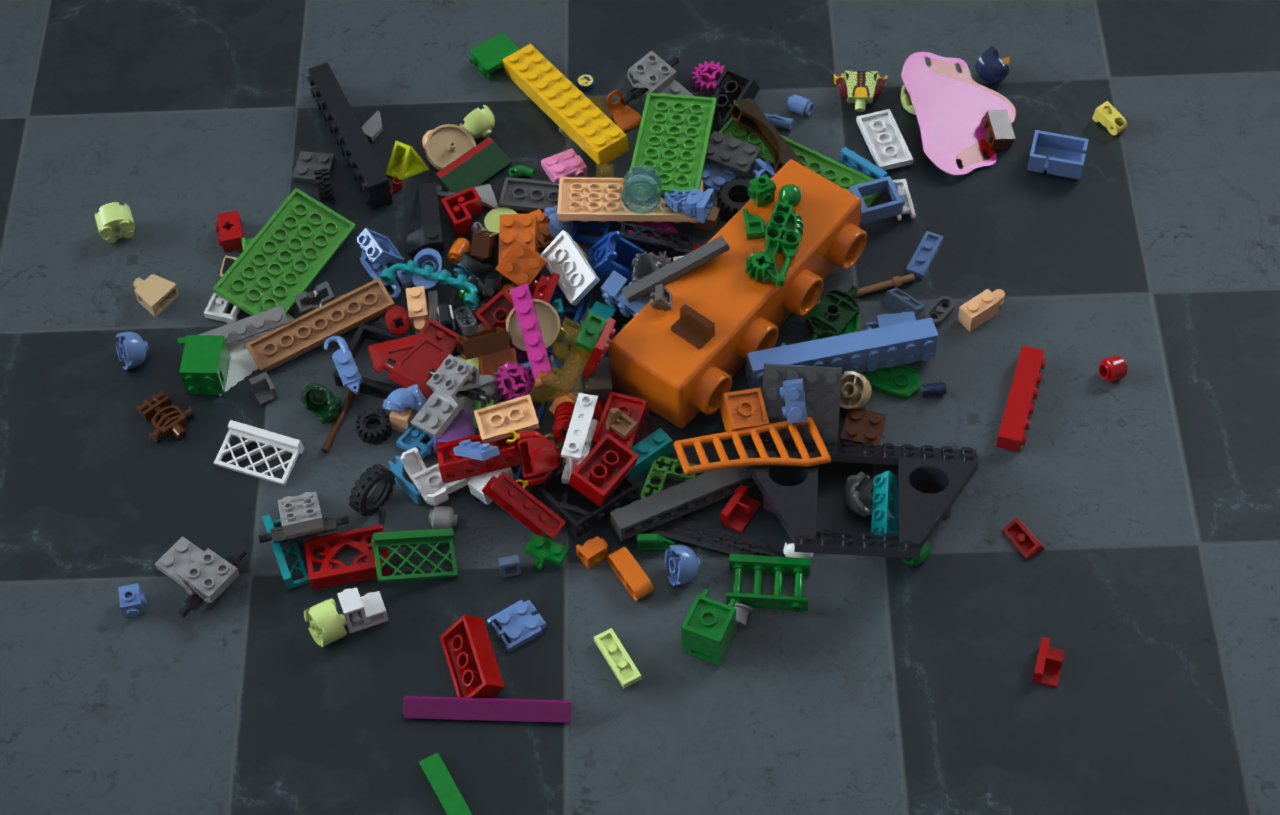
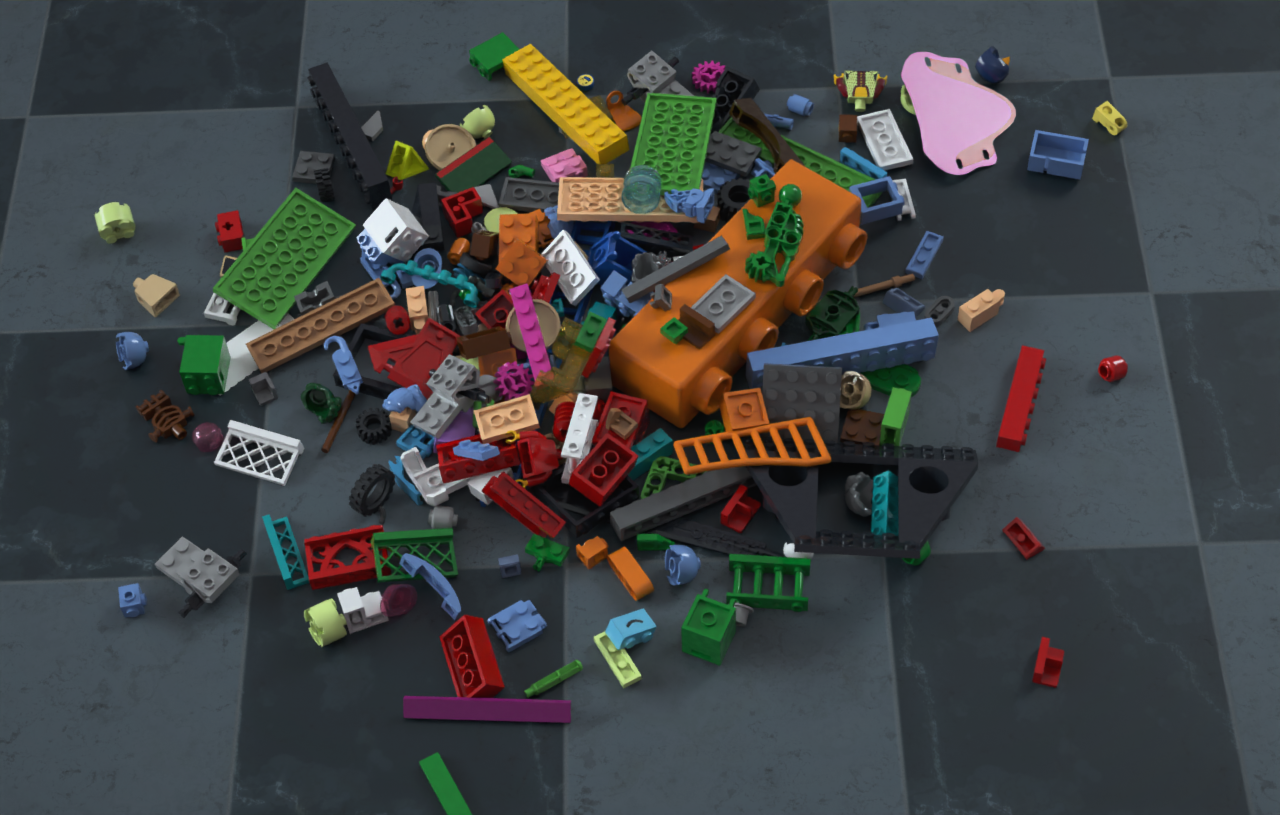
light grey plate [199,305,289,345] -> none
light grey piece [258,492,349,544] -> none
medium blue brick [780,378,808,423] -> none
dark blue pin [922,381,946,396] -> none
brick [981,110,1015,150] -> none
none -> clear pink hair [192,422,224,452]
none -> white container [363,199,429,262]
none -> clear pink piece [380,584,417,617]
none -> medium blue slope [399,553,461,620]
none -> bright green piece [524,659,583,698]
none -> medium azure brick [605,608,657,650]
none -> green tile [660,317,688,344]
none -> light grey plate [691,274,756,334]
none -> green wheel [705,420,724,444]
none -> reddish brown brick [839,115,857,143]
none -> bright green brick [880,387,912,446]

